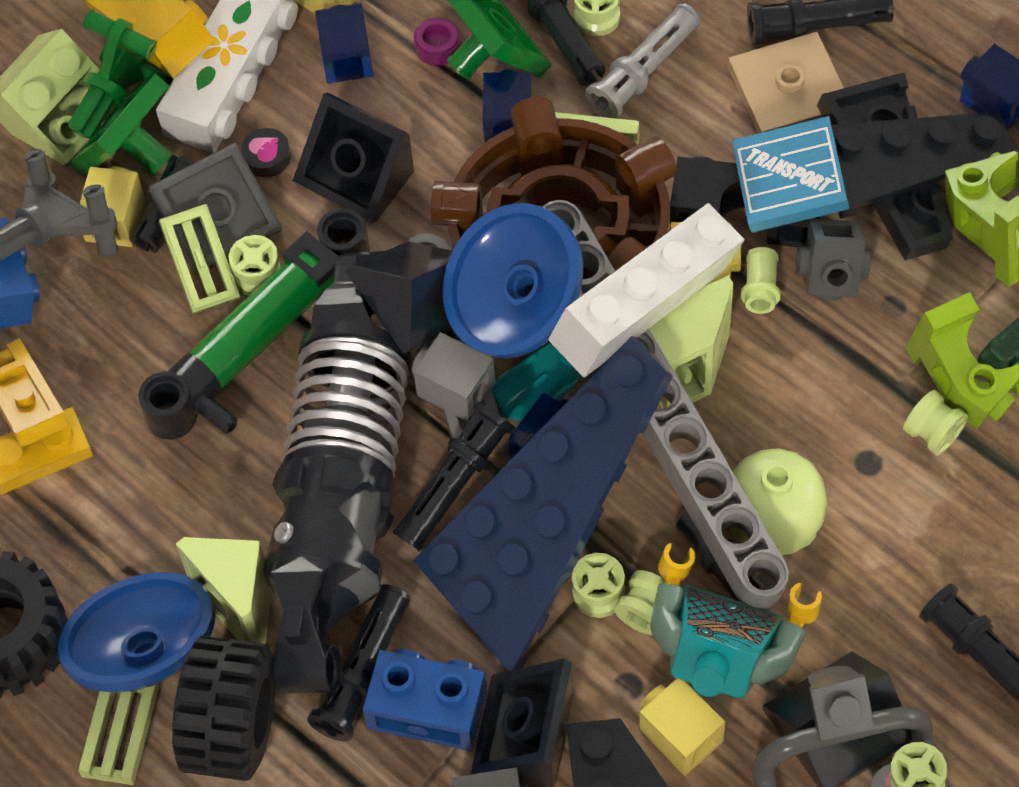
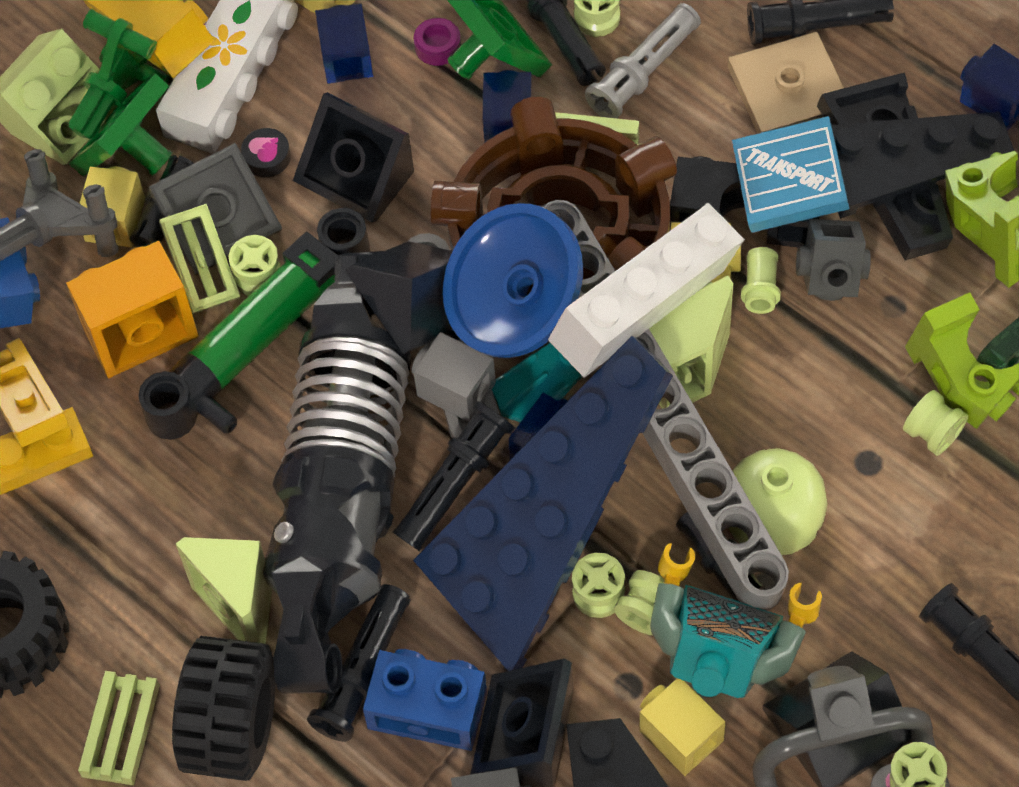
blue dish [58,572,216,693] -> none
none -> light orange brick [66,241,199,379]

